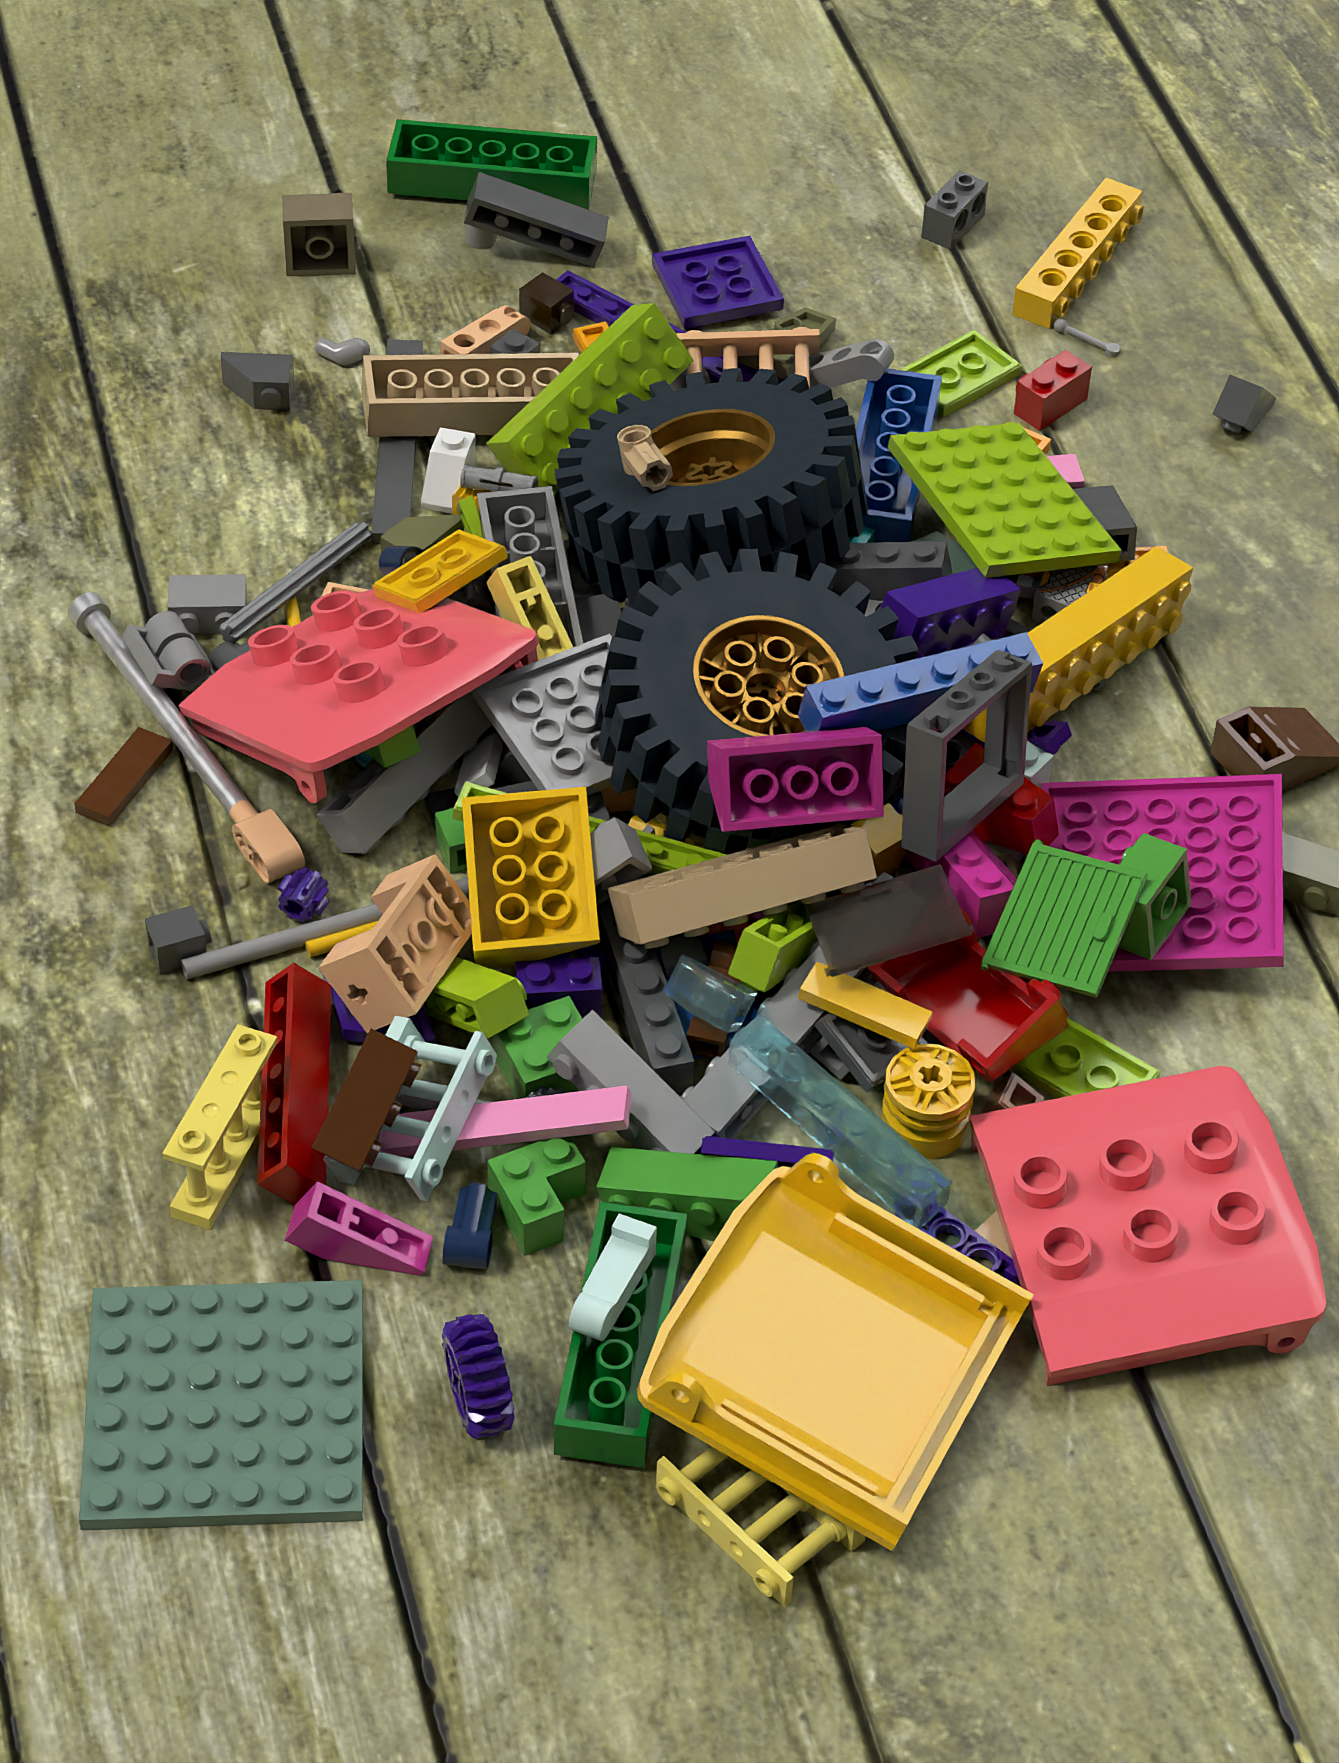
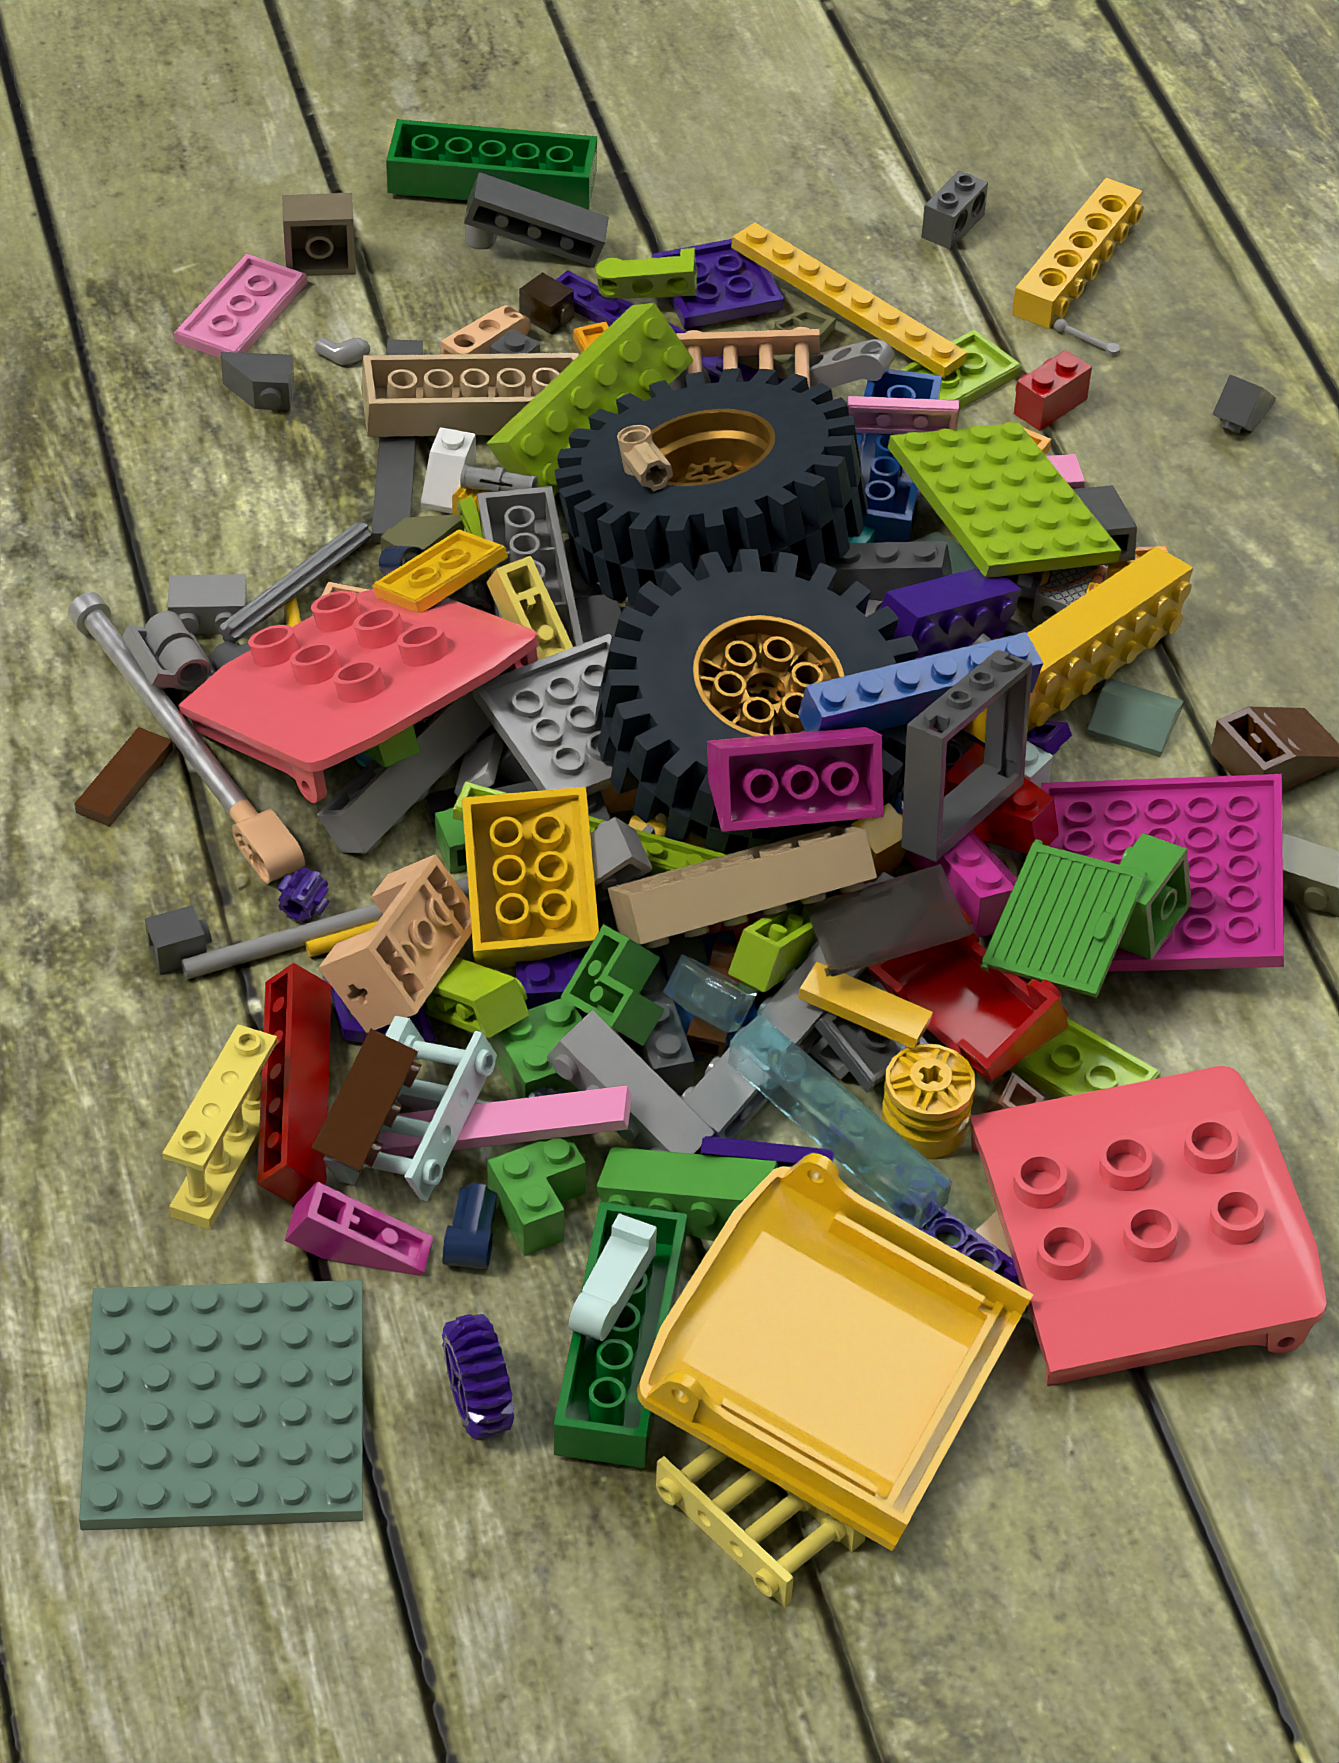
none -> bright pink tile [174,254,307,358]
none -> bright green brick [560,924,665,1046]
none -> lime leg [596,248,697,299]
none -> yellow plate [731,222,967,378]
none -> bright pink tile [848,396,959,435]
none -> sand green slope [1086,679,1184,757]

